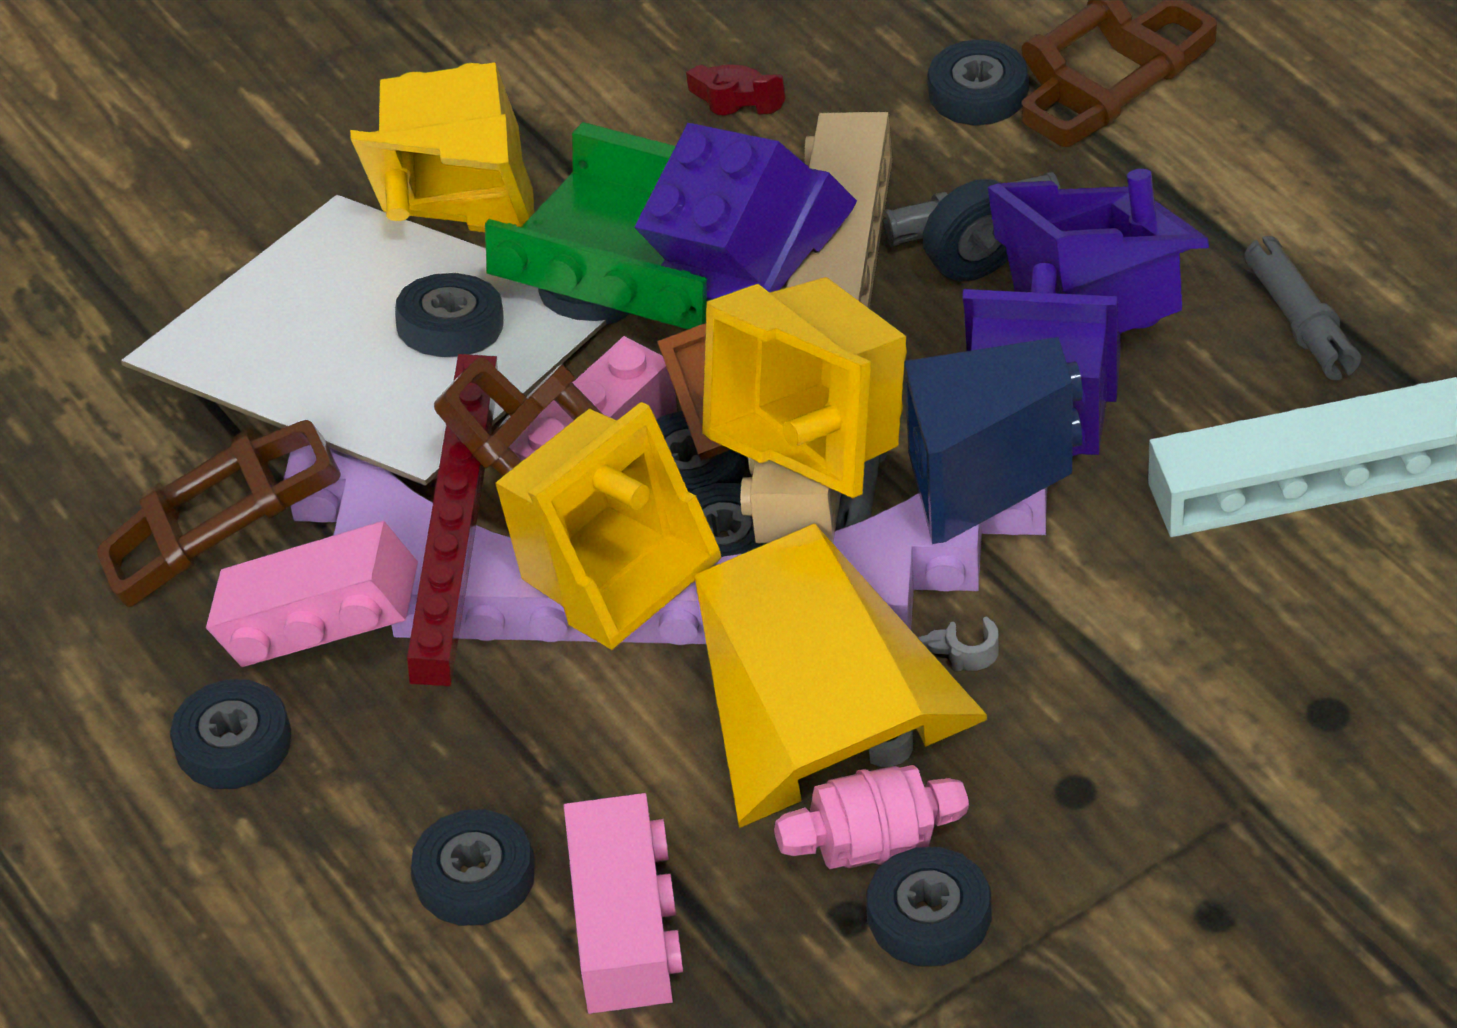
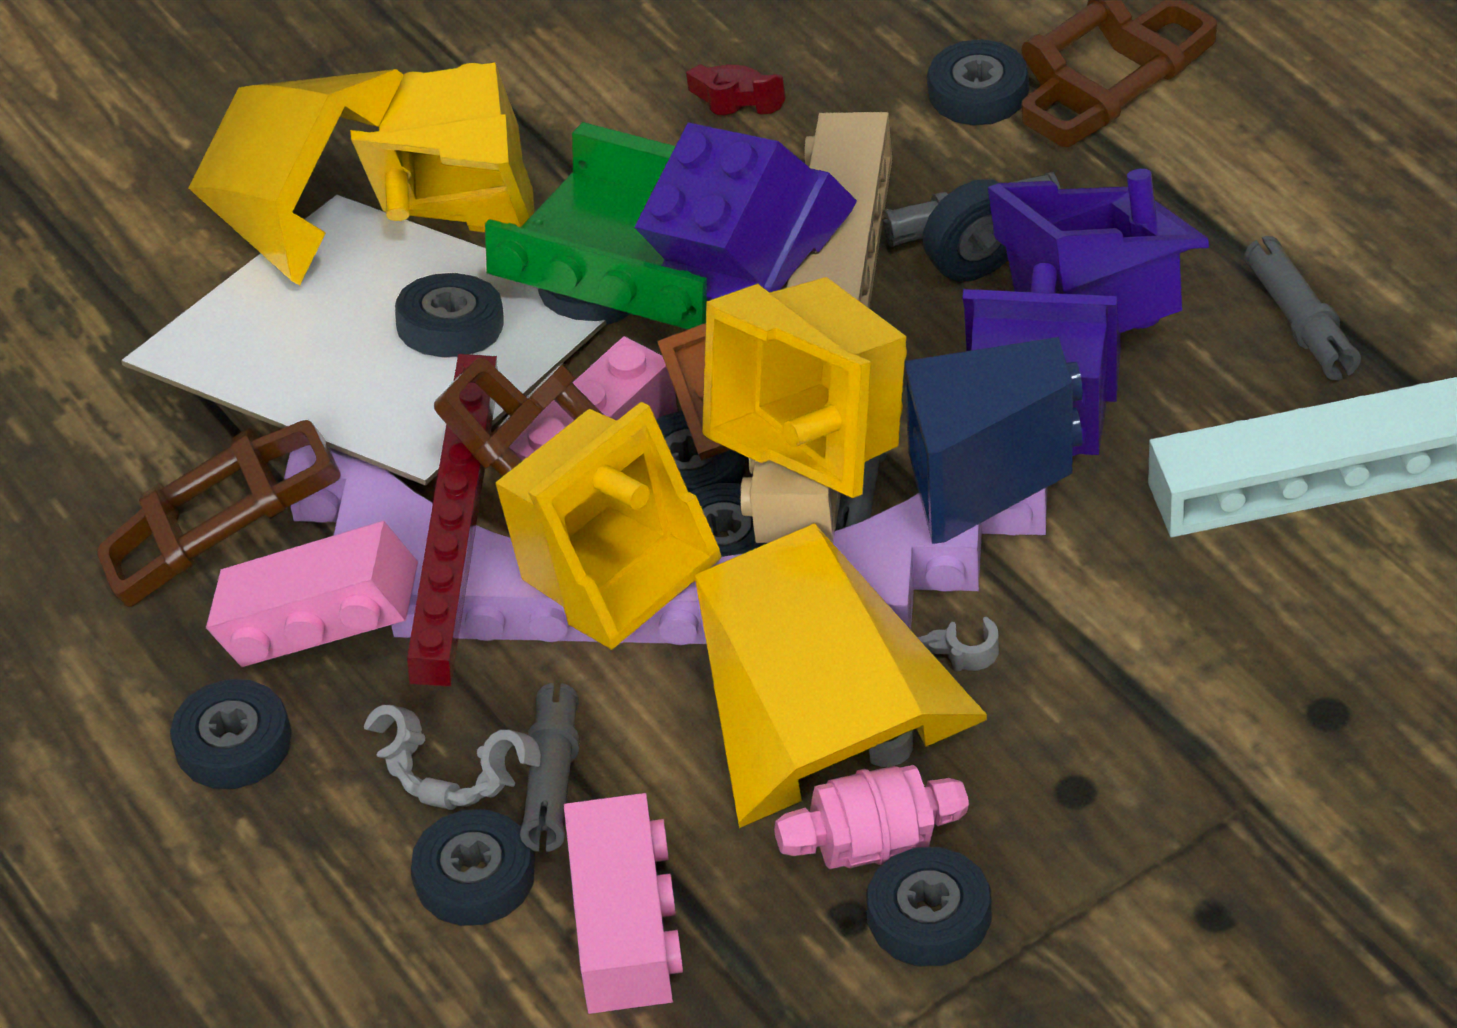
none -> yellow wedge [189,69,404,286]
none -> light grey piece [364,705,541,810]
none -> dark grey pin [520,683,580,852]

